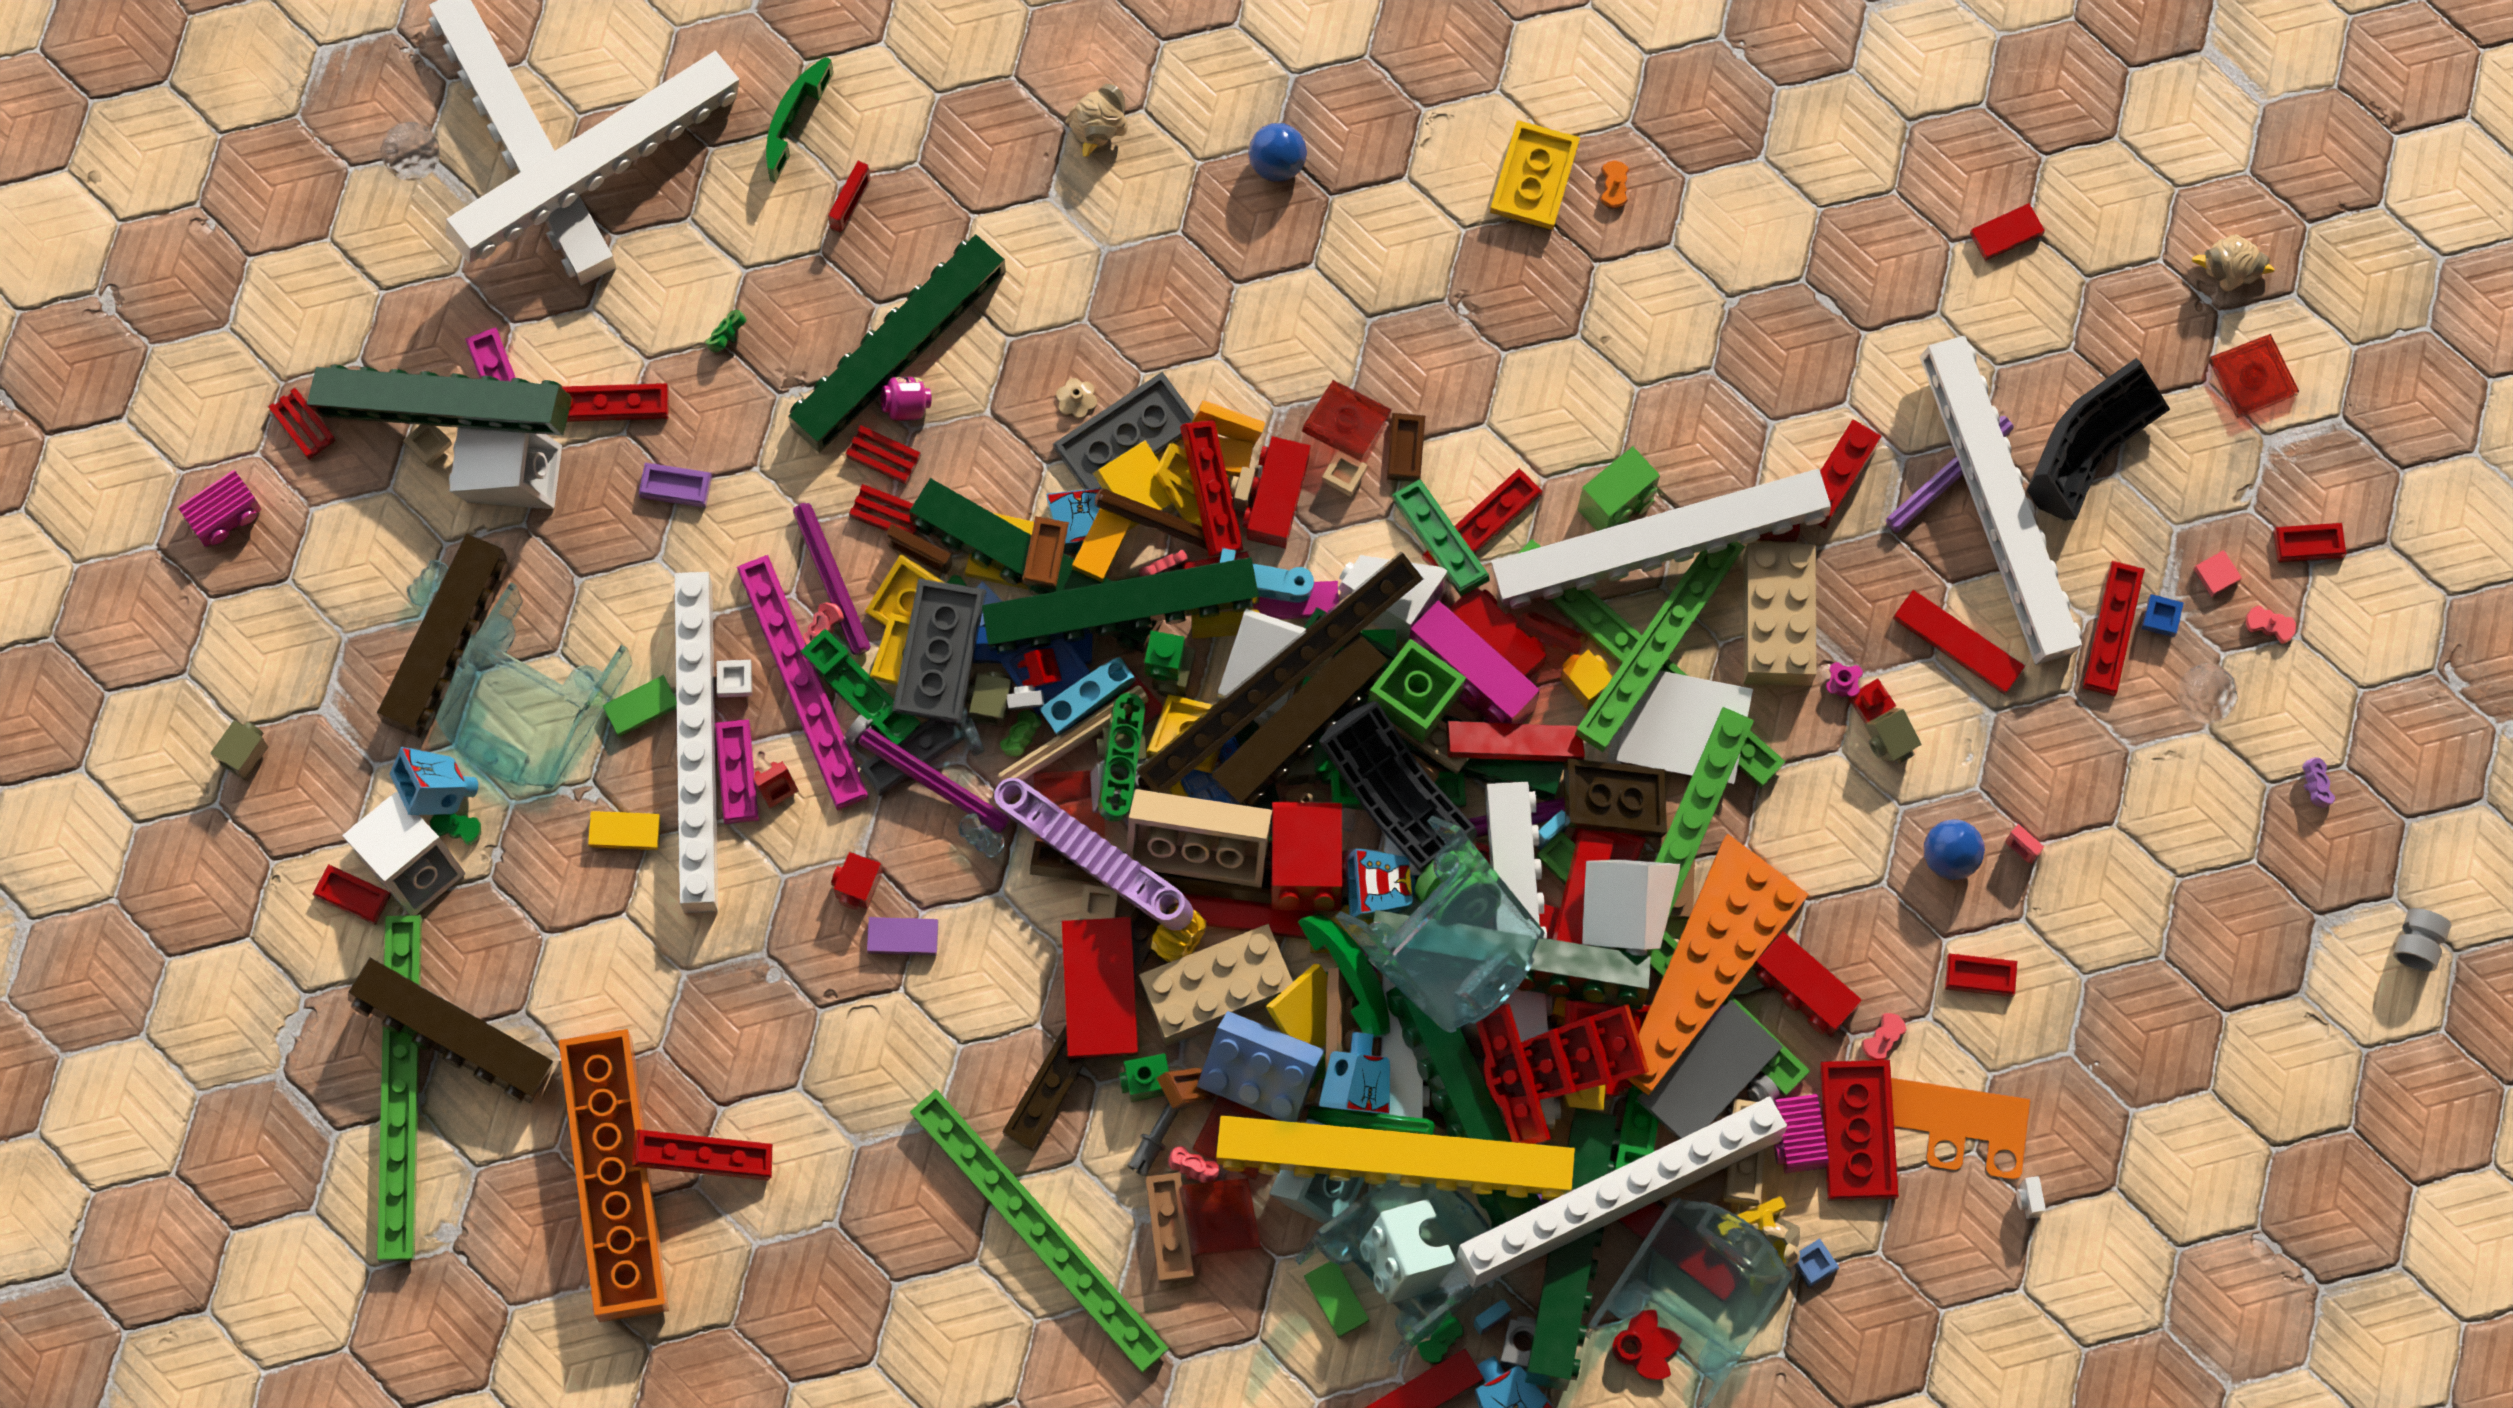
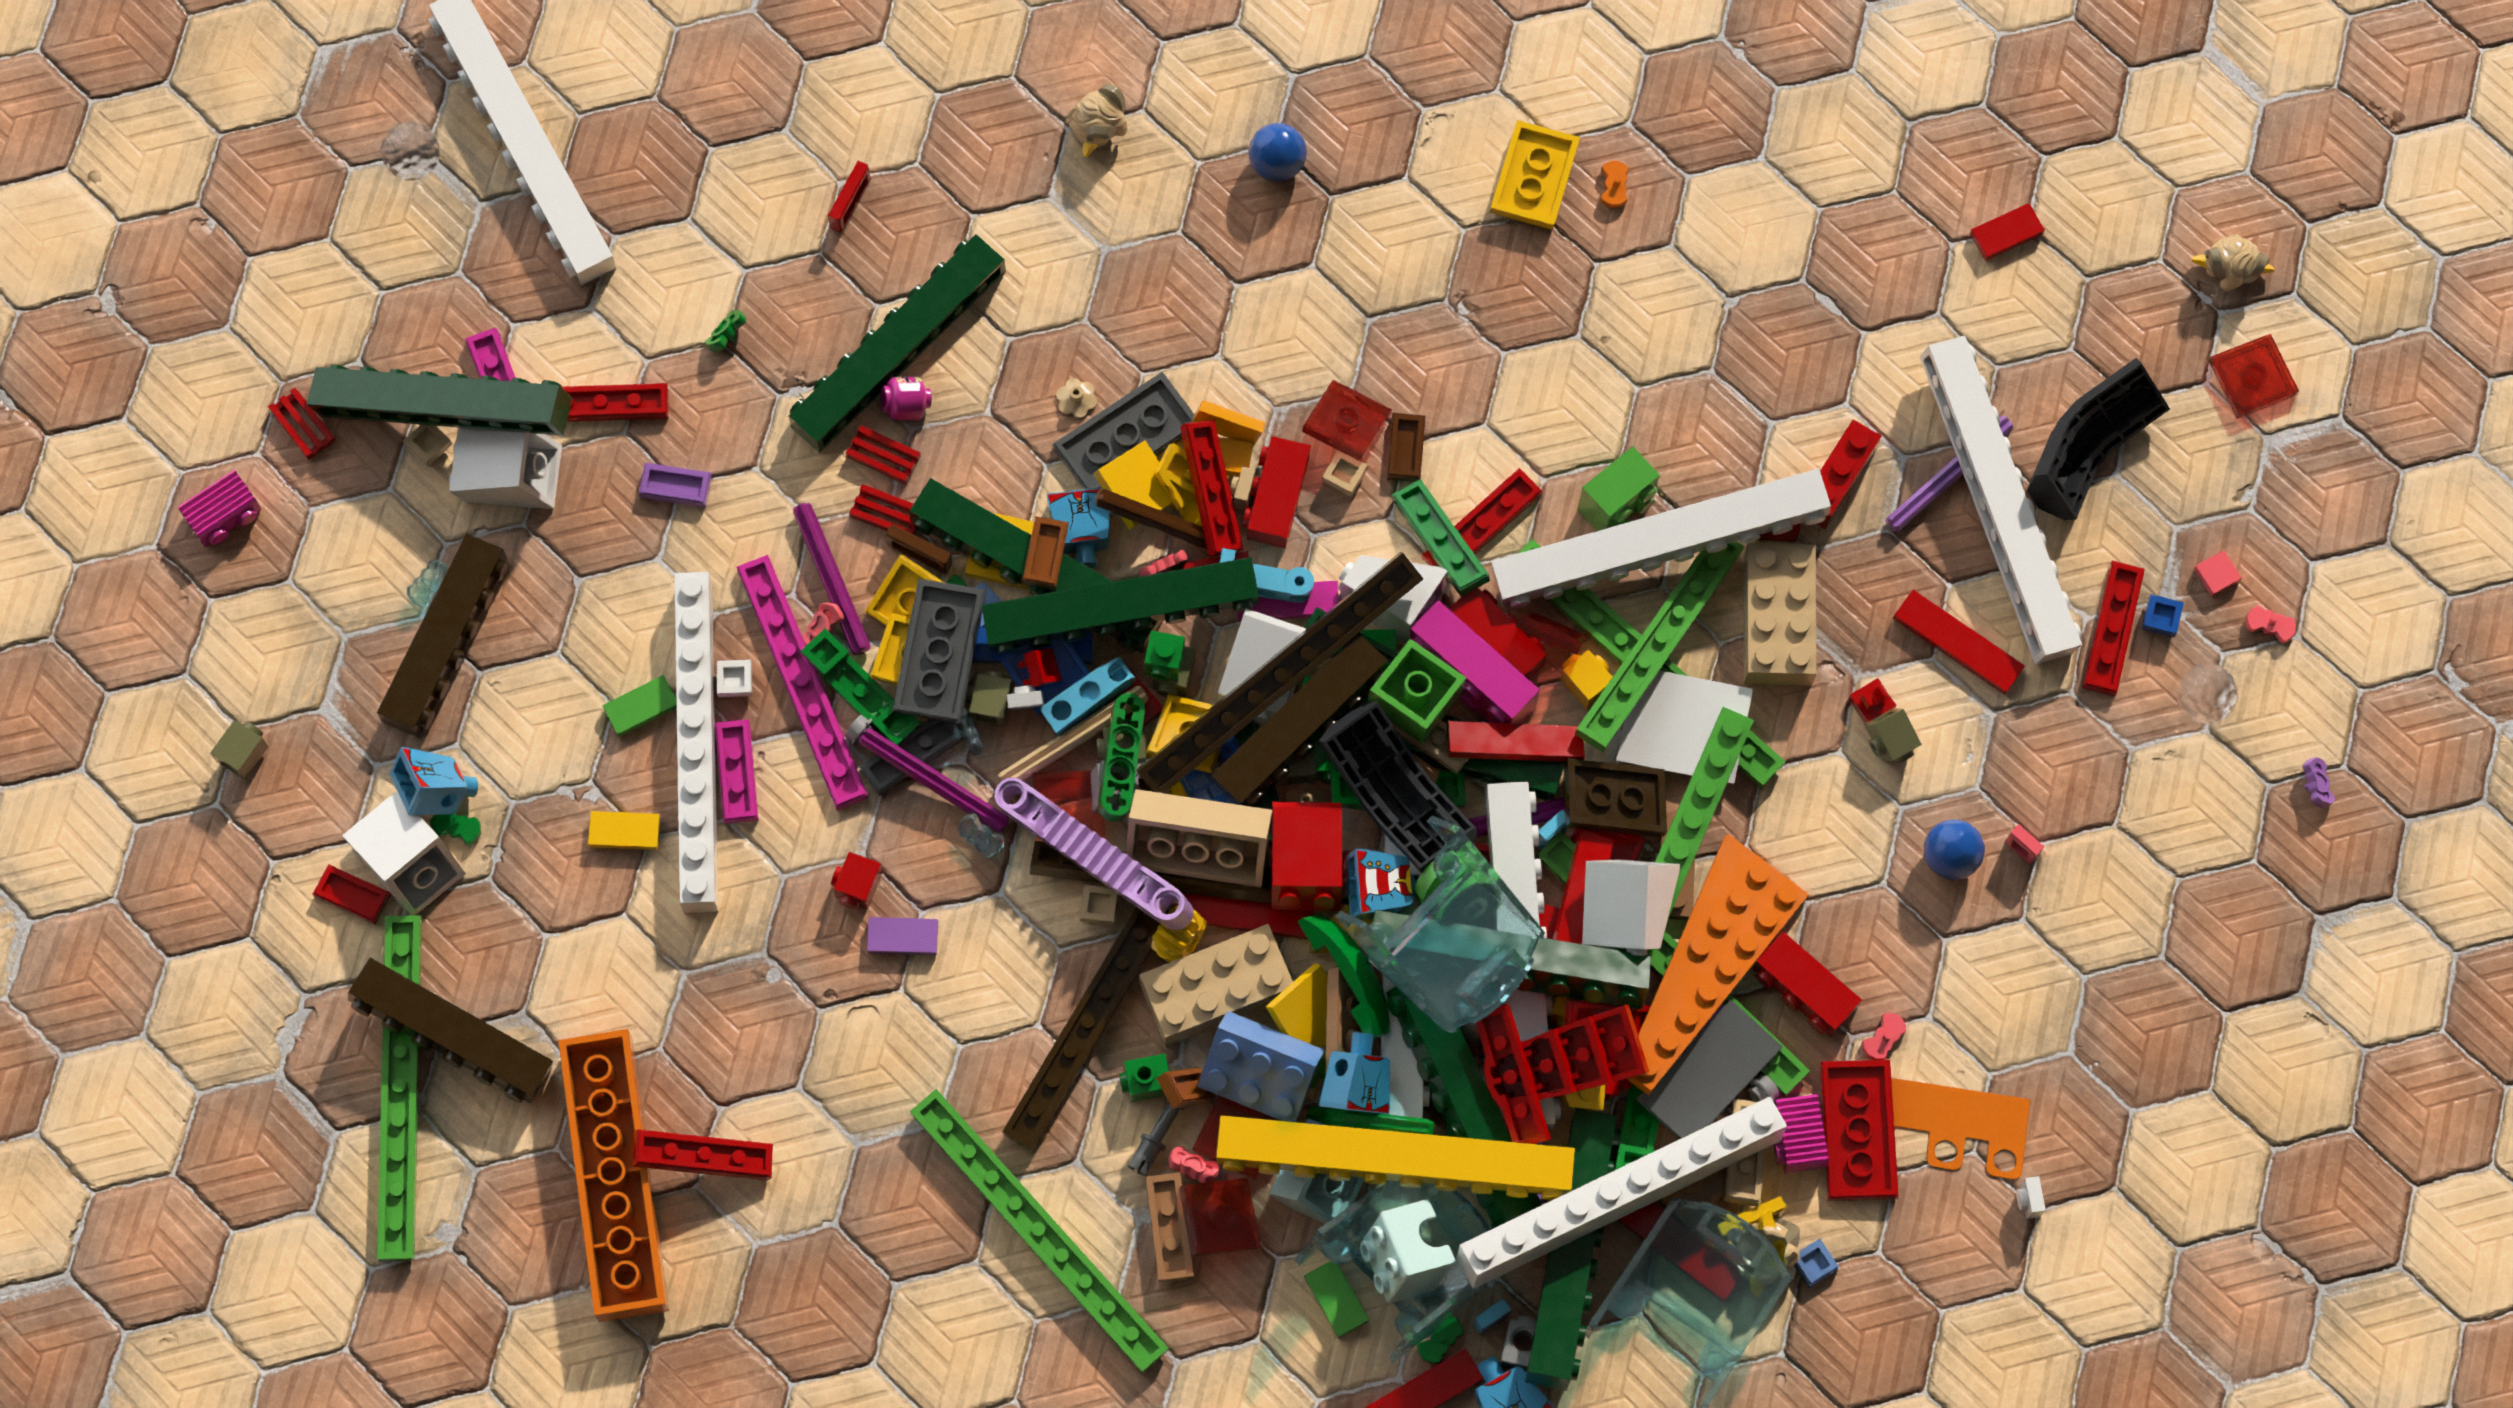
clear light blue windscreen [435,583,633,788] -> none
white brick [446,50,740,263] -> none
red tile [753,761,799,809] -> none
green slope [766,57,834,183] -> none
bright green piece [1000,709,1041,757] -> none
red tile [1061,917,1138,1059] -> none
light orange tile [1072,509,1131,583] -> none
yellow tile [1191,609,1259,638] -> none
red plate [1612,1310,1682,1380] -> none
dark pink plate [1826,662,1863,697] -> none
red tile [1945,953,2018,997] -> none
red tile [2273,523,2347,563] -> none
light grey wheel [2393,908,2452,971] -> none

